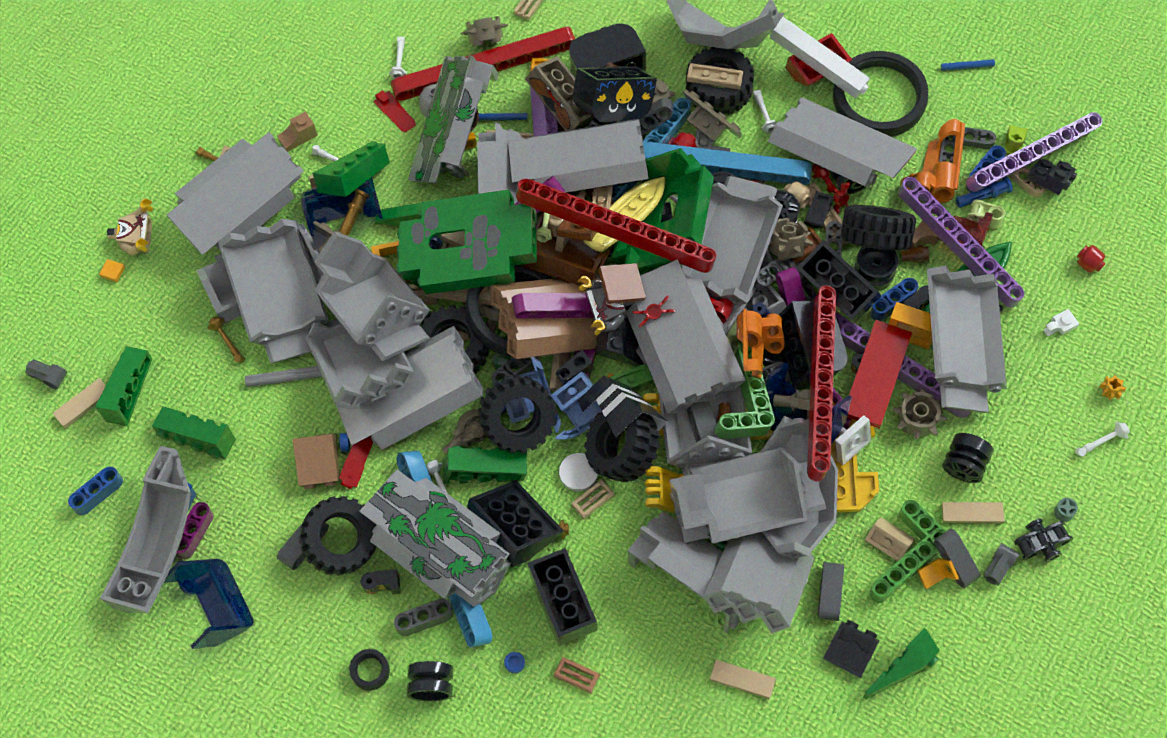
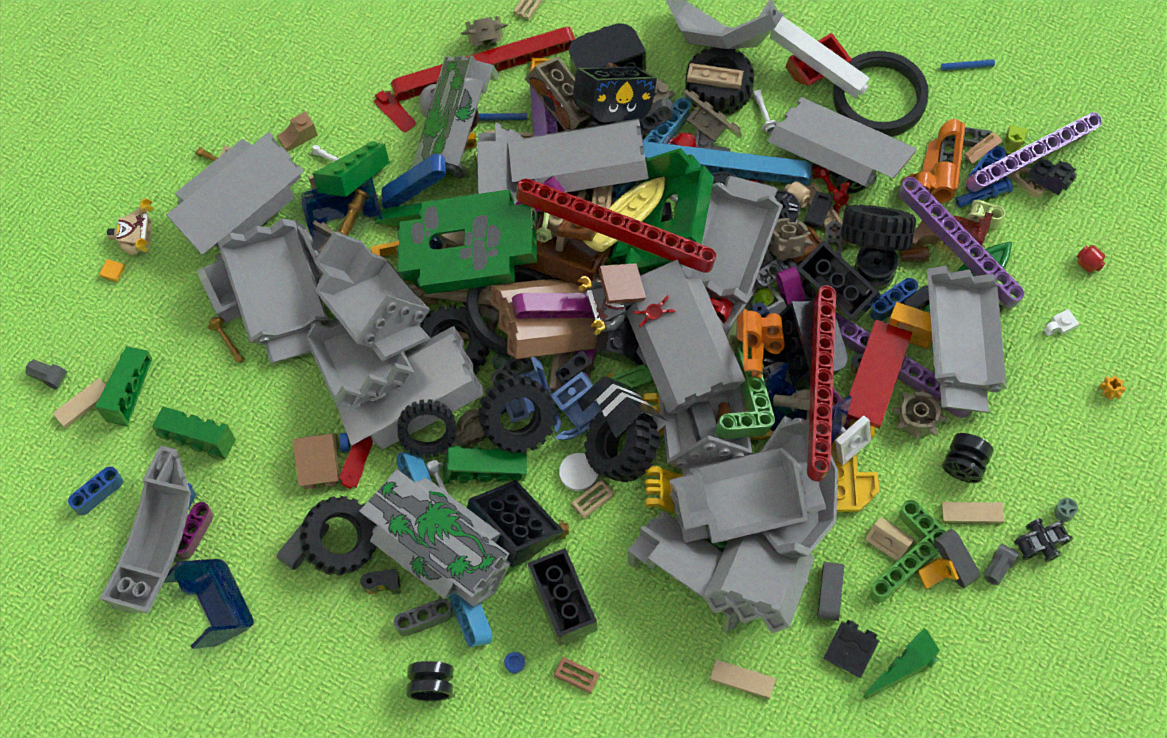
light grey axle [245,366,323,387] -> none
black tyre [349,649,390,691] -> none
white piece [389,37,406,79] -> none
white piece [1075,422,1130,456] -> none
none -> blue beam [381,154,446,208]
none -> black tyre [397,399,456,458]
none -> clear neon green tile [754,288,774,306]
none -> light nougat tile [964,132,1002,164]

